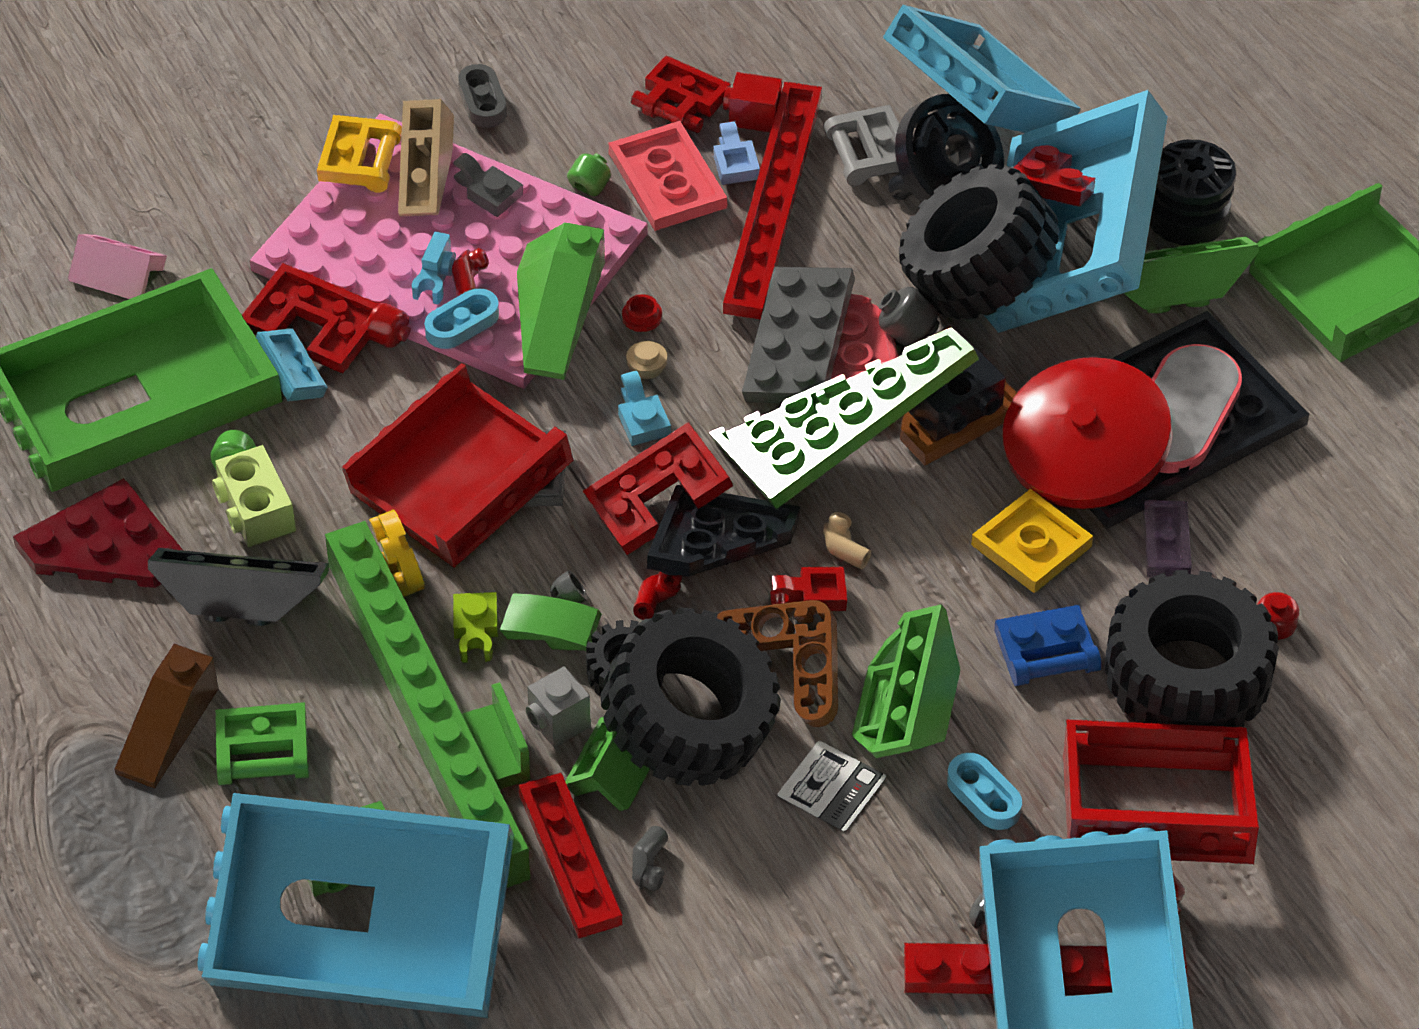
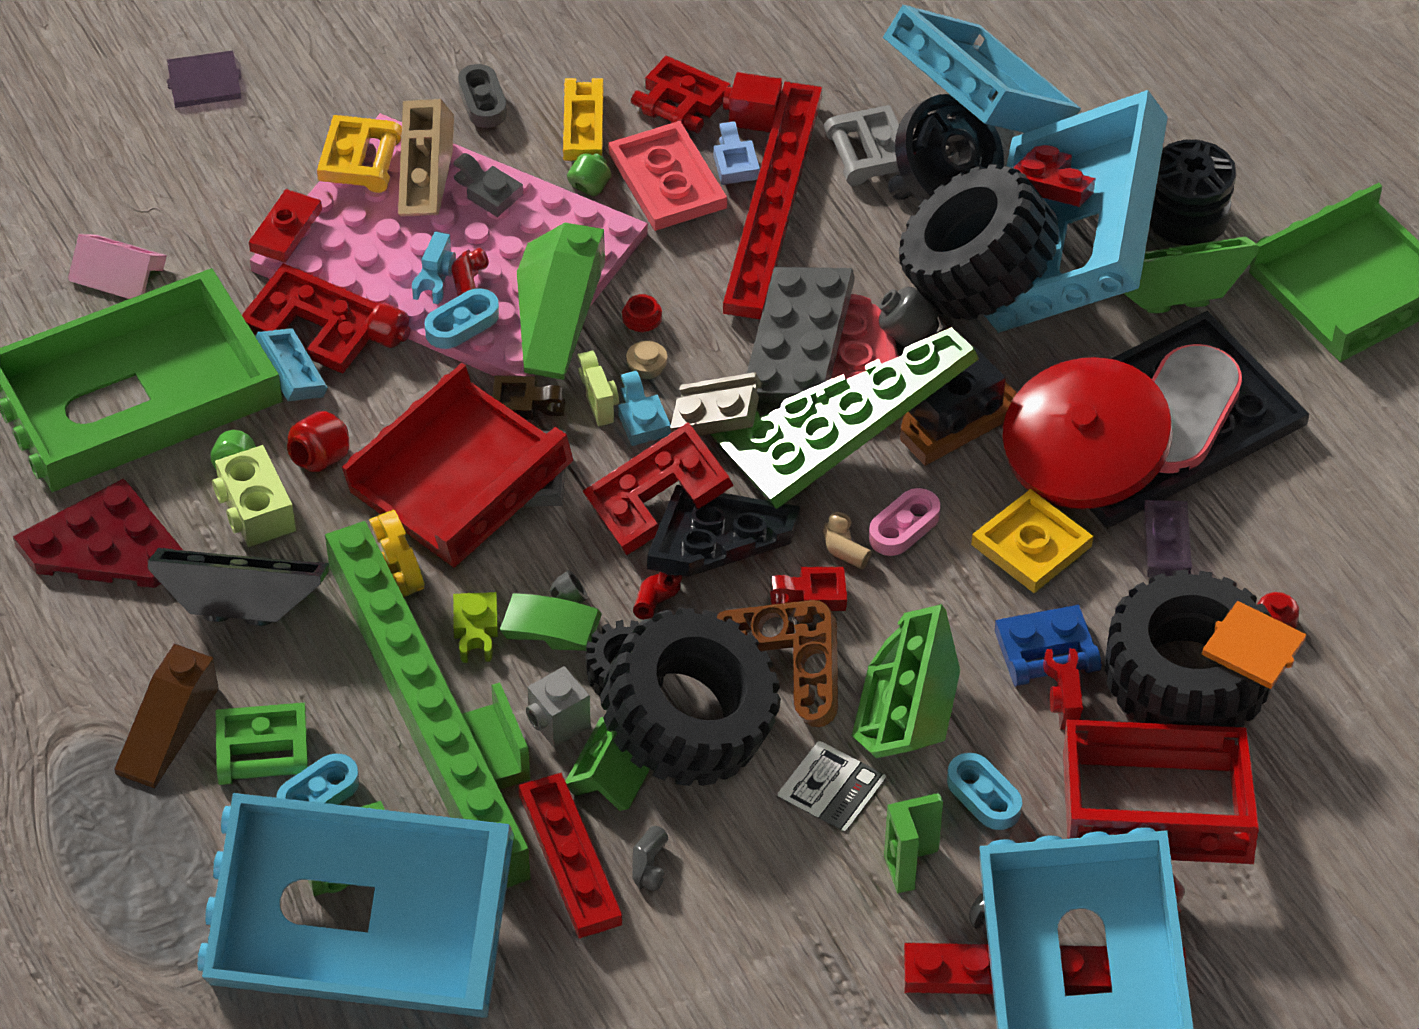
none -> clear purple piece [167,50,242,108]
none -> red plate [249,189,322,263]
none -> medium azure plate [276,754,359,805]
none -> red head [287,411,350,472]
none -> dark brown plate [492,375,566,420]
none -> yellow plate [563,78,604,161]
none -> yellowish green plate [577,350,619,426]
none -> dark tan plate [670,372,762,436]
none -> bright pink plate [869,488,940,556]
none -> bright green panel [884,793,943,893]
none -> red plate [1043,648,1083,730]
none -> orange piece [1201,601,1307,689]

